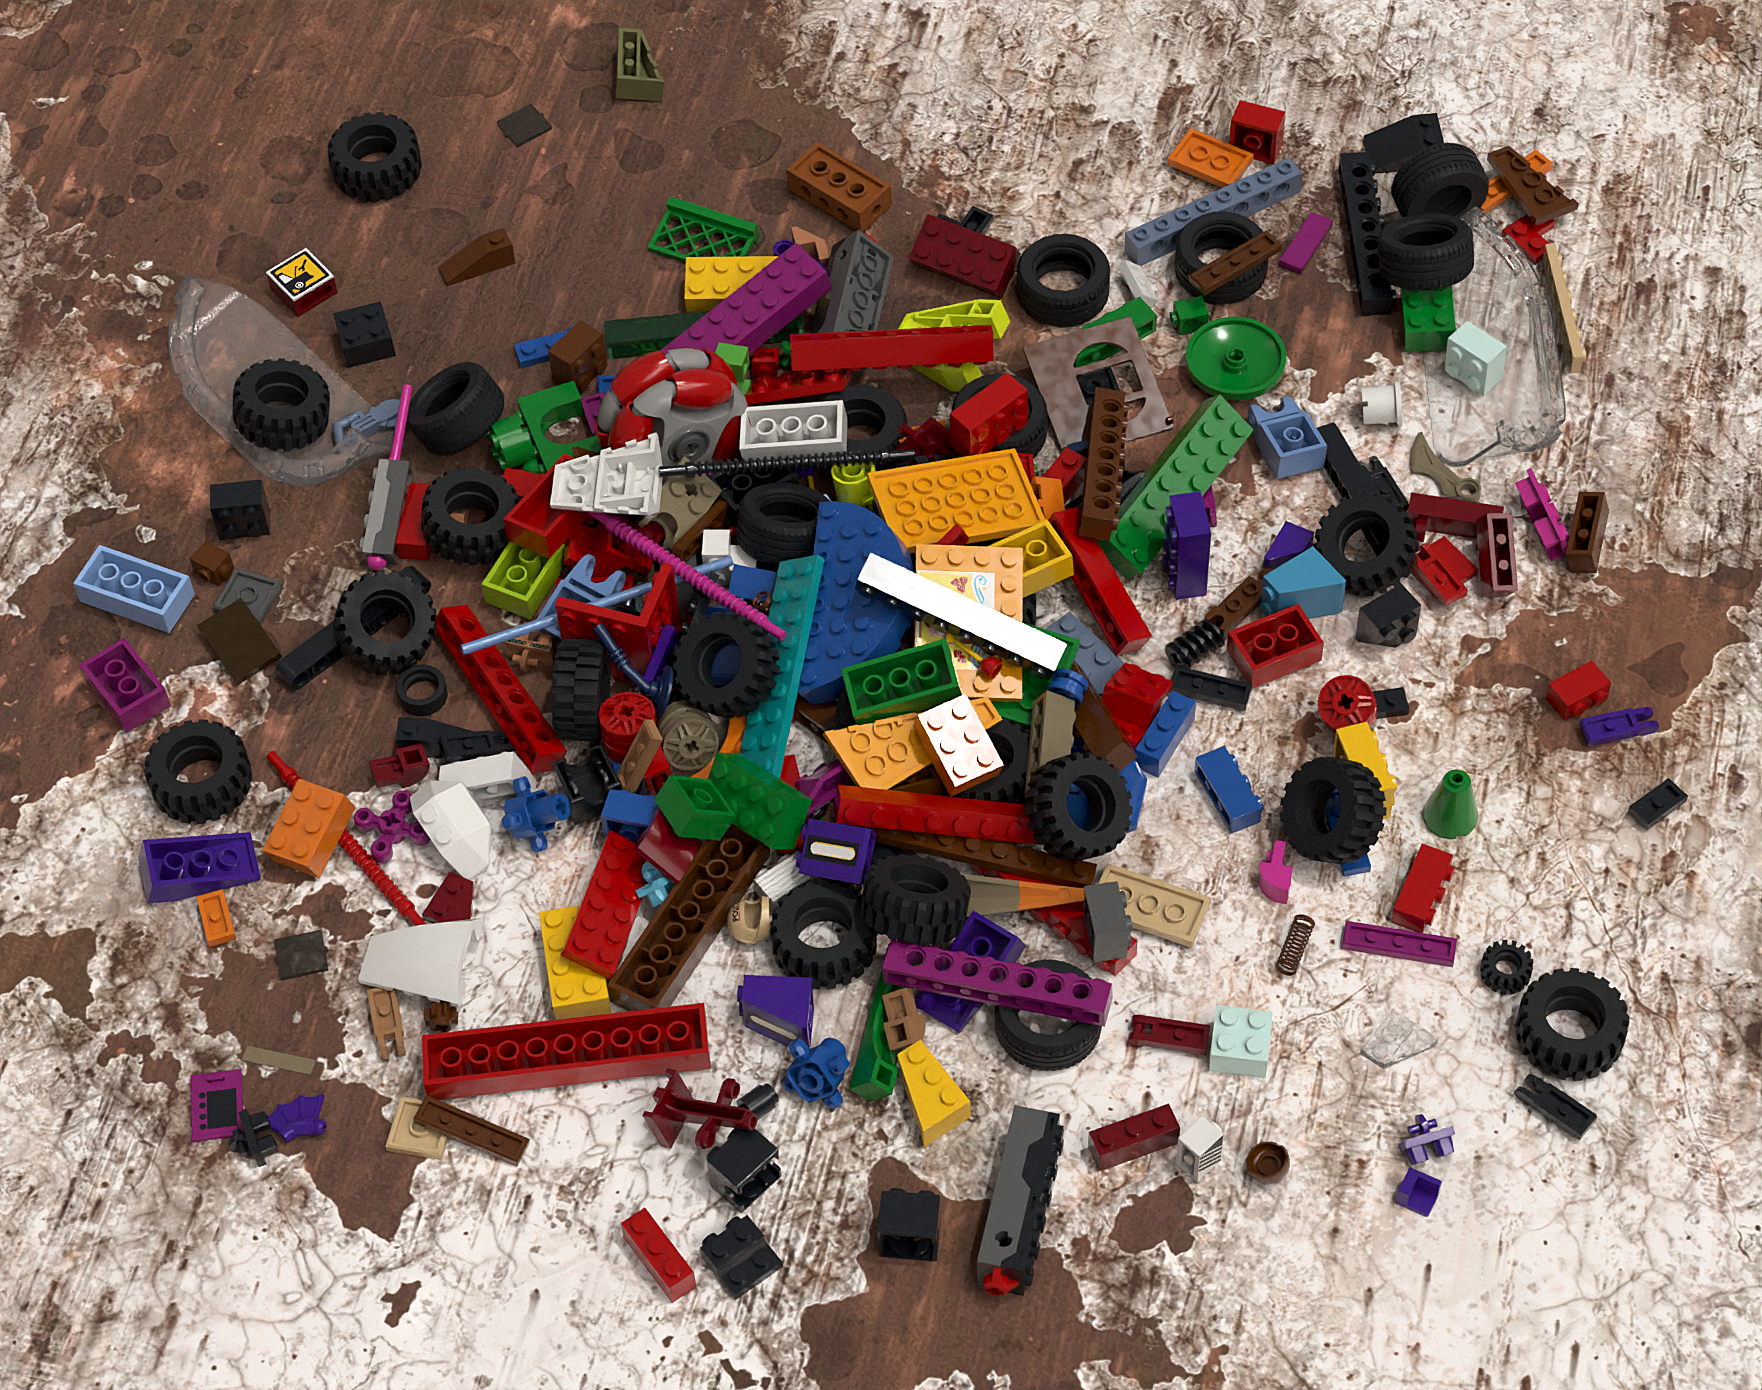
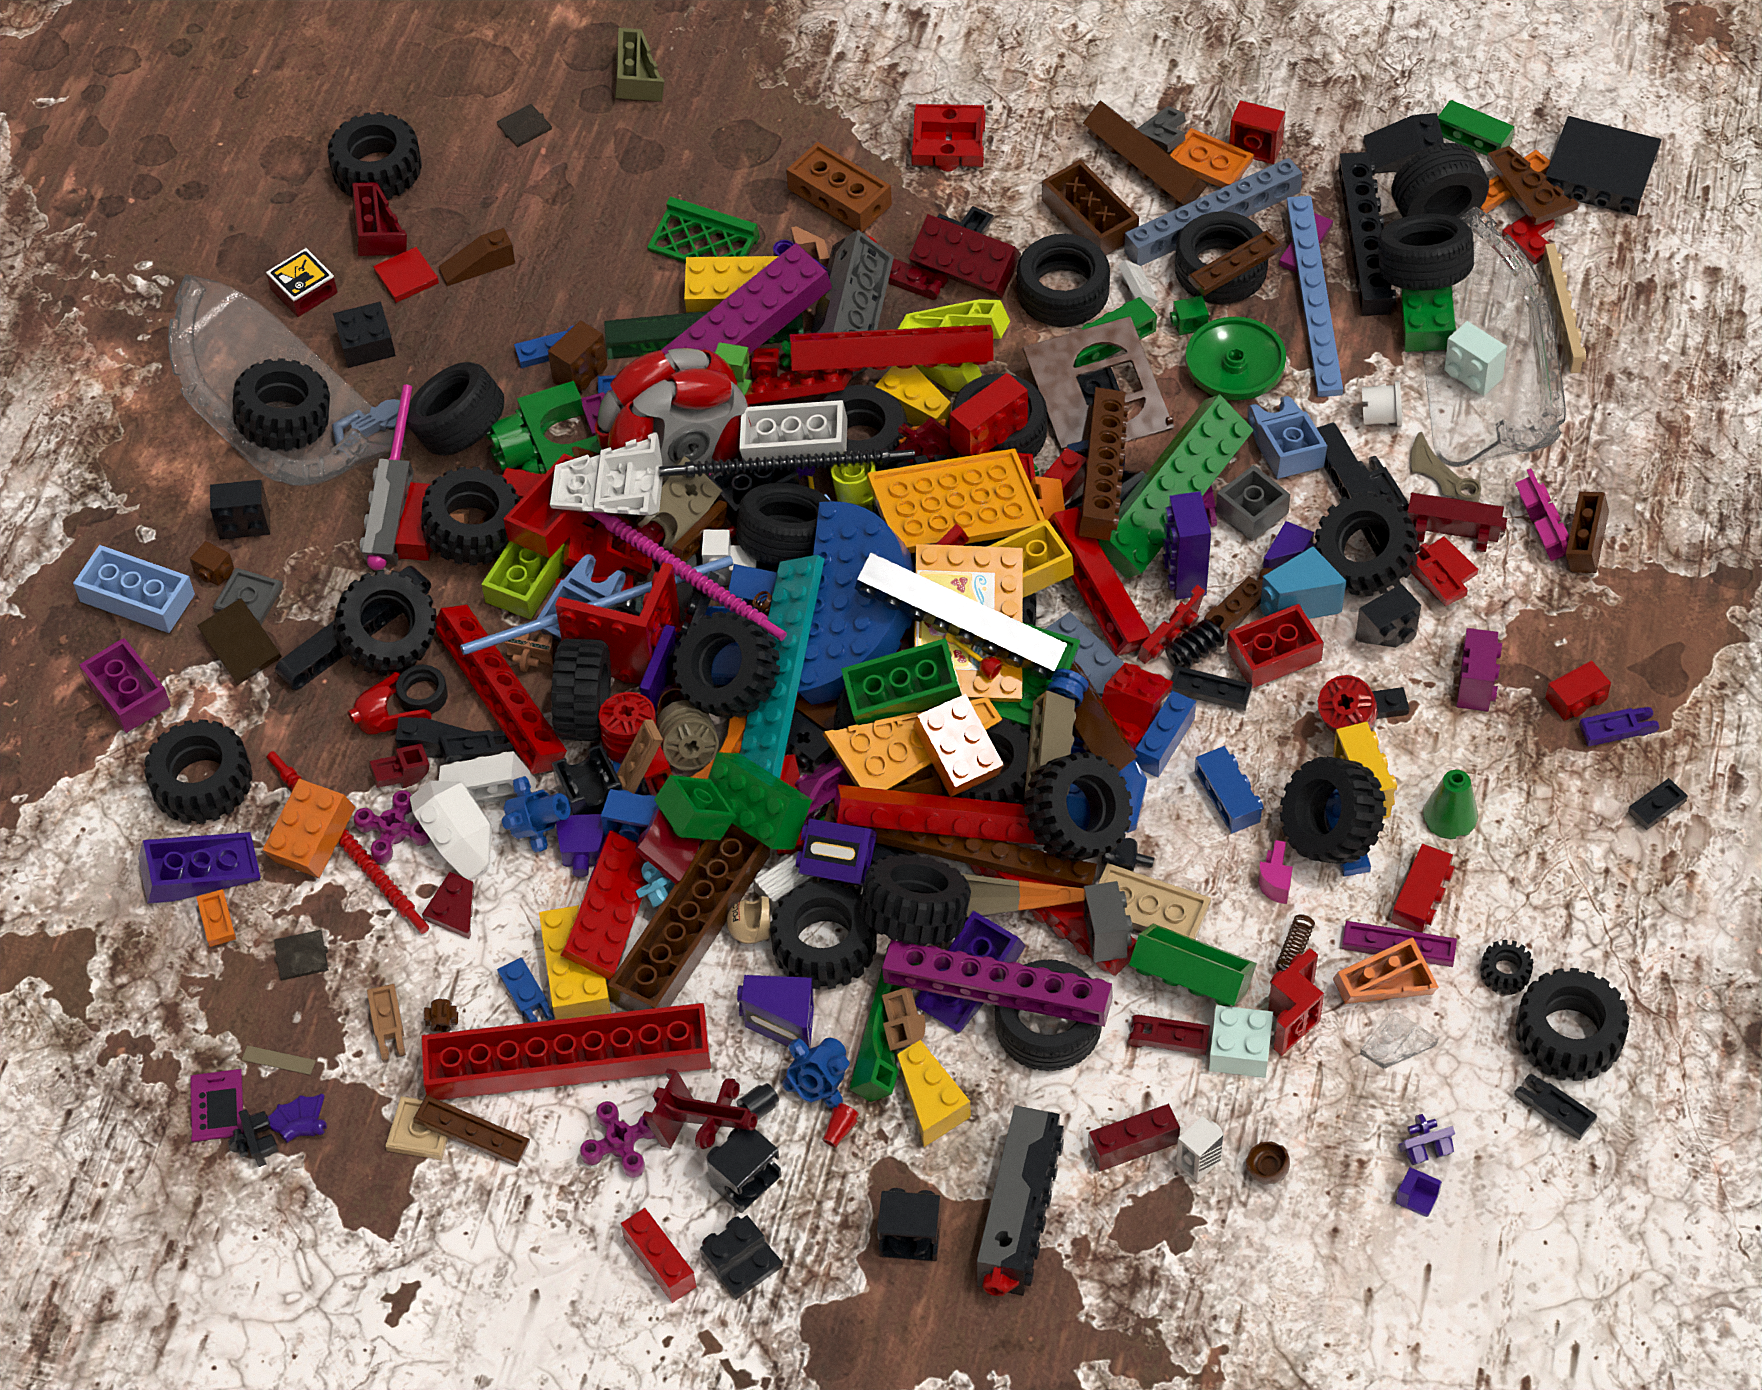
white wedge [358,918,484,1008] -> none
dark blue dish [593,623,673,718] -> none
dark red brick [1476,513,1518,597] -> none
none -> red piece [347,672,432,734]
none -> dark red wedge [352,182,407,256]
none -> red tile [373,247,439,303]
none -> blue hinge [497,957,555,1023]
none -> dark purple torso [555,814,605,877]
none -> magenta gear [580,1101,656,1178]
none -> black brick [785,711,836,774]
none -> red cone [822,1103,859,1148]
none -> yellow wedge [874,365,951,427]
none -> dark red plate [888,259,948,300]
none -> red piece [911,104,986,172]
none -> reddish brown brick [1042,159,1139,255]
none -> reddish brown brick [1083,100,1207,207]
none -> black piece [1101,838,1155,871]
none -> green piece [1129,923,1257,1007]
none -> dark grey plate [1137,106,1186,152]
none -> red wing [1137,584,1205,664]
none -> dark grey brick [1216,465,1290,541]
none -> red bracket [1268,948,1324,1056]
none -> medium blue plate [1286,196,1343,397]
none -> orange wedge [1333,937,1439,1004]
none -> green brick [1438,99,1515,156]
none -> magenta wedge [1456,628,1502,712]
none -> black panel [1546,116,1662,216]

